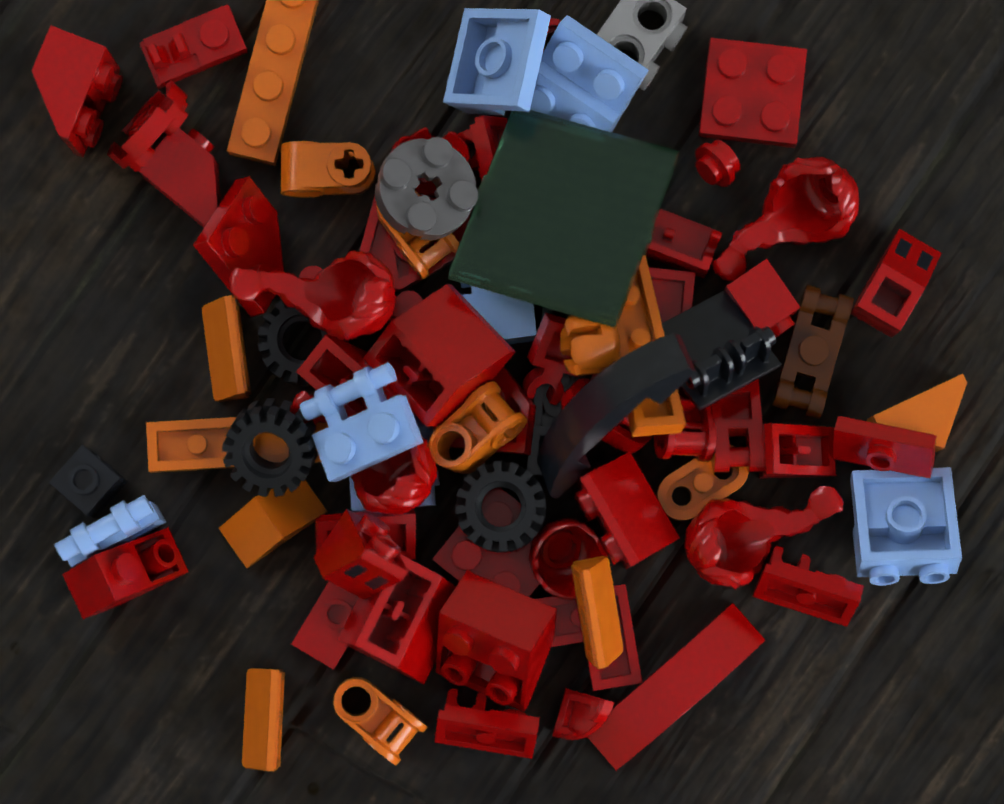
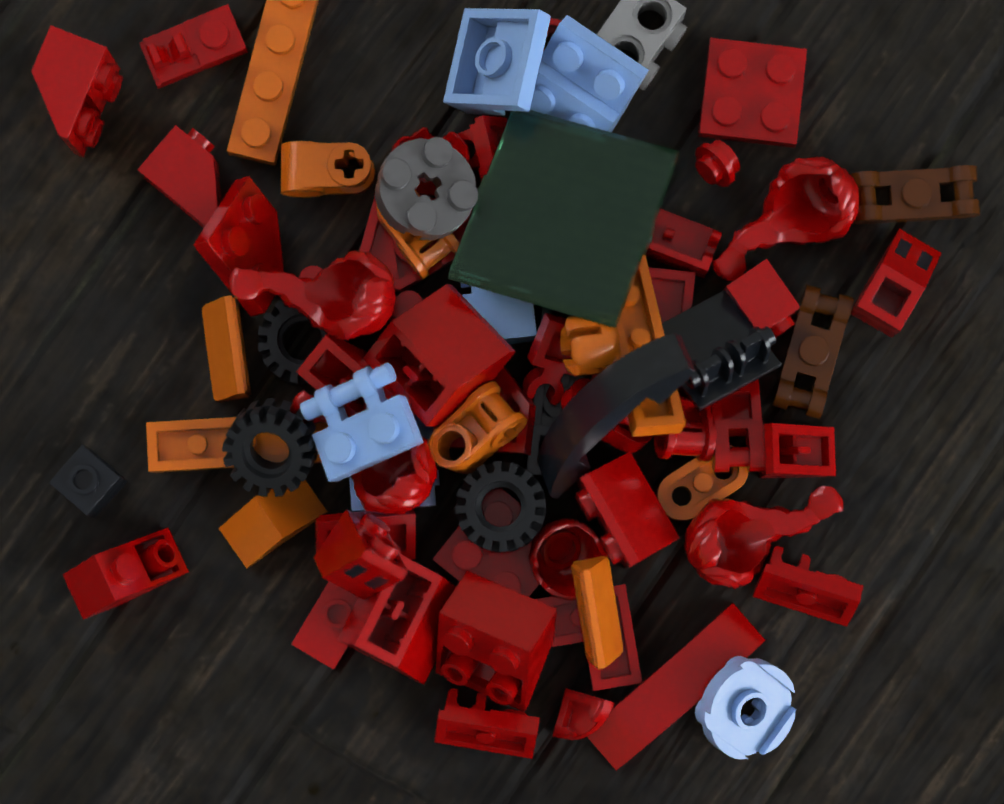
light blue plate [55,495,166,568] -> none
red plate [107,81,189,172] -> none
orange slope [242,668,285,771] -> none
orange piece [333,677,428,766] -> none
red plate [833,416,937,479] -> none
light blue plate [850,467,962,586] -> none
orange slope [867,374,967,452] -> none
none -> light blue plate [695,656,796,759]
none -> reddish brown plate [850,165,980,224]

